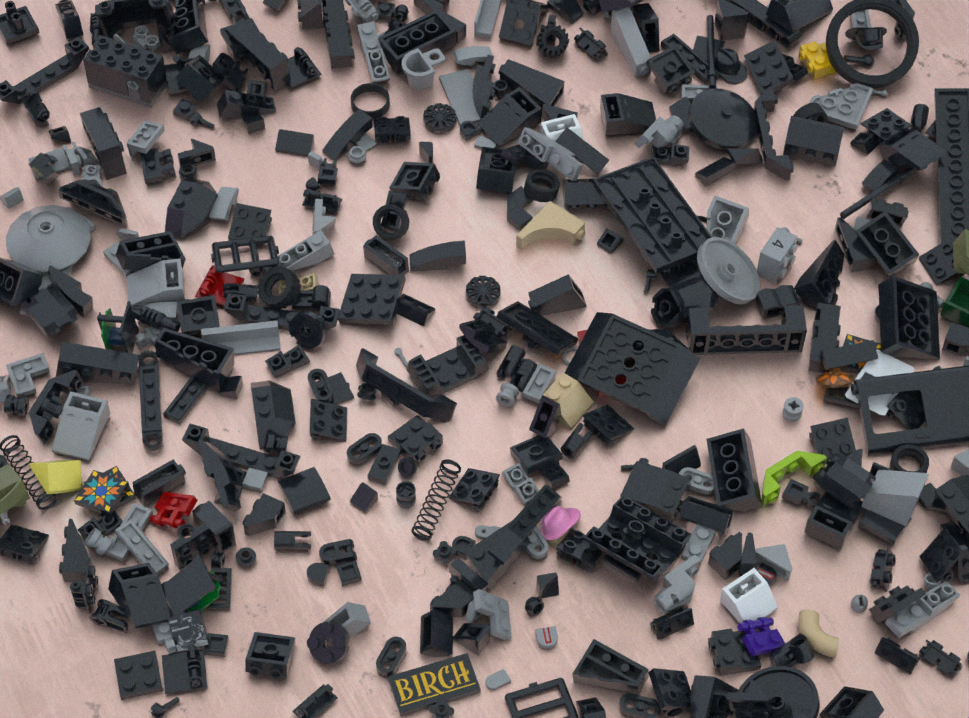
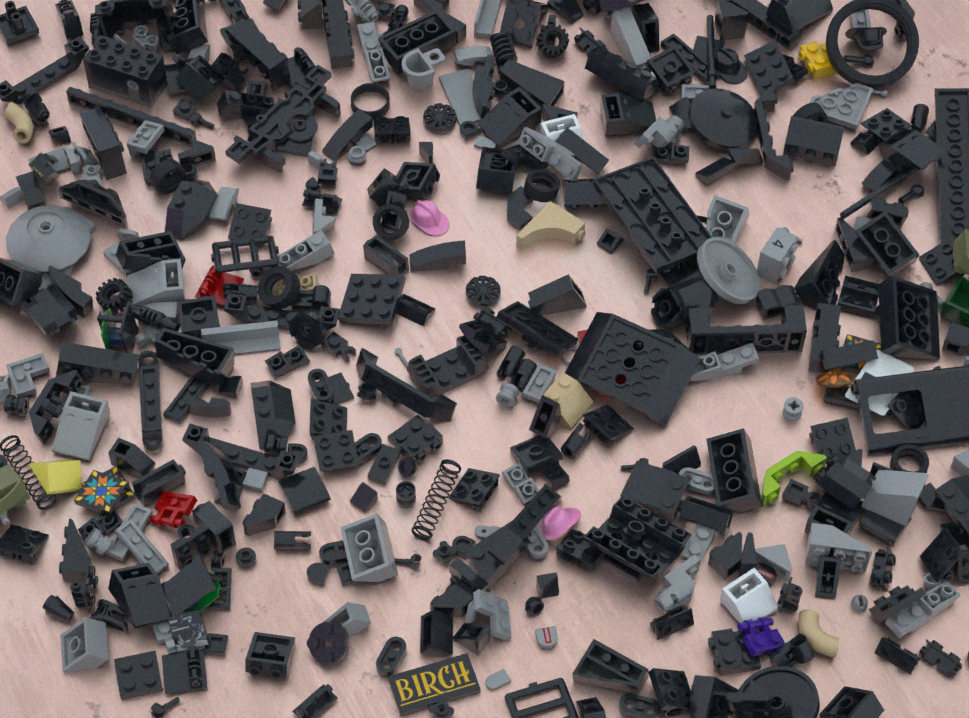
none -> tan cylinder [3,101,34,143]
none -> black slope [16,171,45,208]
none -> black cone [42,595,75,622]
none -> light grey slope [60,617,109,673]
none -> black plate [66,87,197,147]
none -> black tyre [96,278,133,314]
none -> black slope [108,437,156,478]
none -> black tyre [149,159,186,194]
none -> black slope [188,397,232,418]
none -> black piece [225,65,341,173]
none -> black tile [288,443,308,464]
none -> black hinge [313,430,359,472]
none -> black plate [321,331,356,362]
none -> light grey slope [340,513,398,582]
none -> black piece [367,168,408,207]
none -> black hand [394,554,422,570]
none -> bright pink piece [410,200,450,236]
none -> black piece [490,33,518,69]
none -> black slope [585,46,660,101]
none -> light grey slope [690,343,760,381]
none -> black hinge [777,577,803,613]
none -> light grey slope [805,523,872,572]
none -> black slope [815,555,841,598]
none -> black slope [837,275,879,318]
none -> black bar [898,184,925,204]

